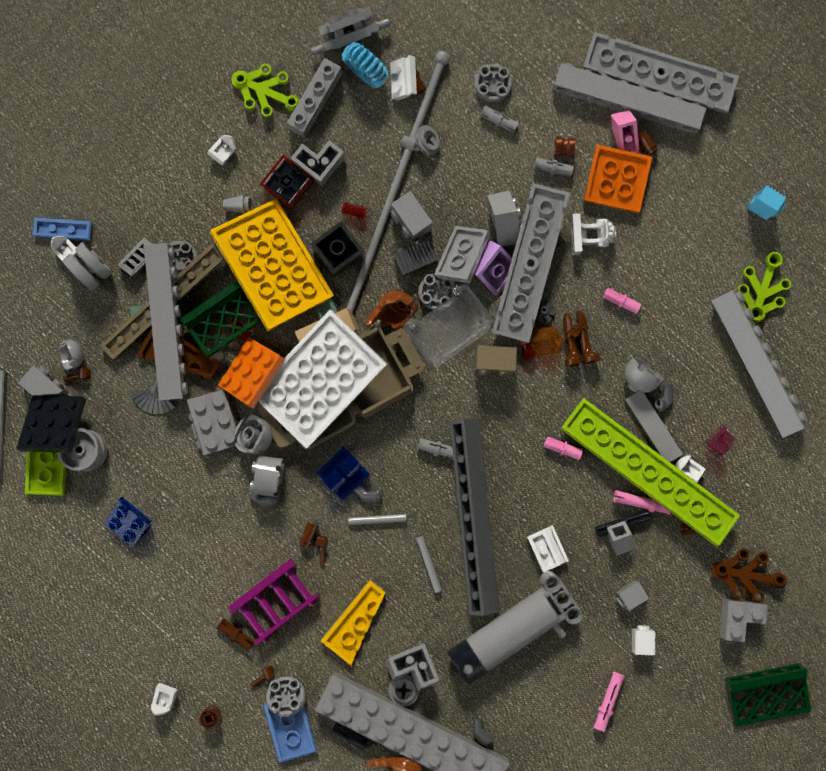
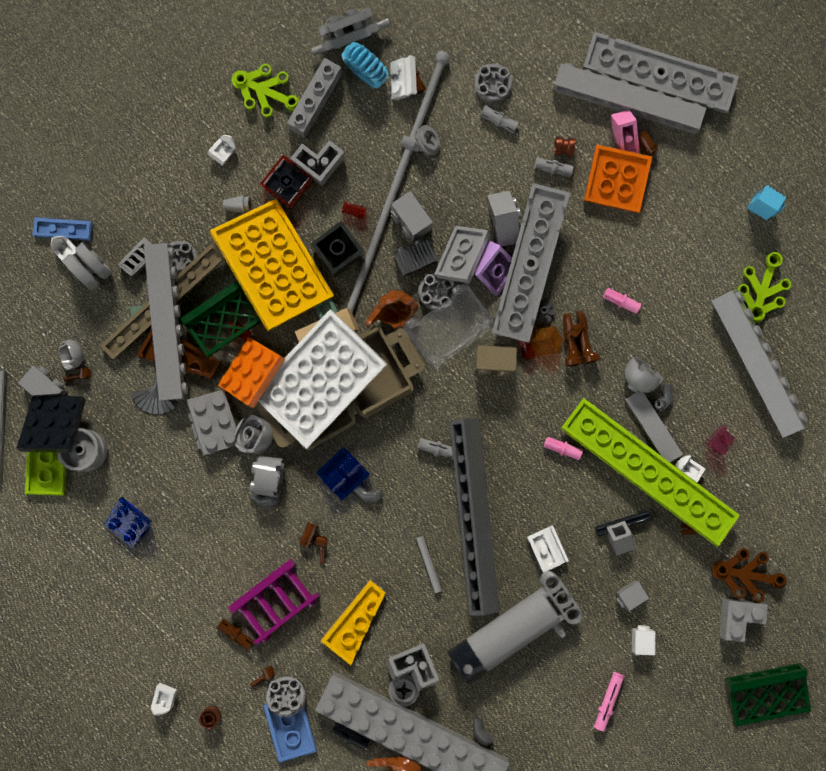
light grey bar [348,514,407,525] -> none
white tile [570,213,616,255] -> none
bright pink pin [613,490,671,515] -> none

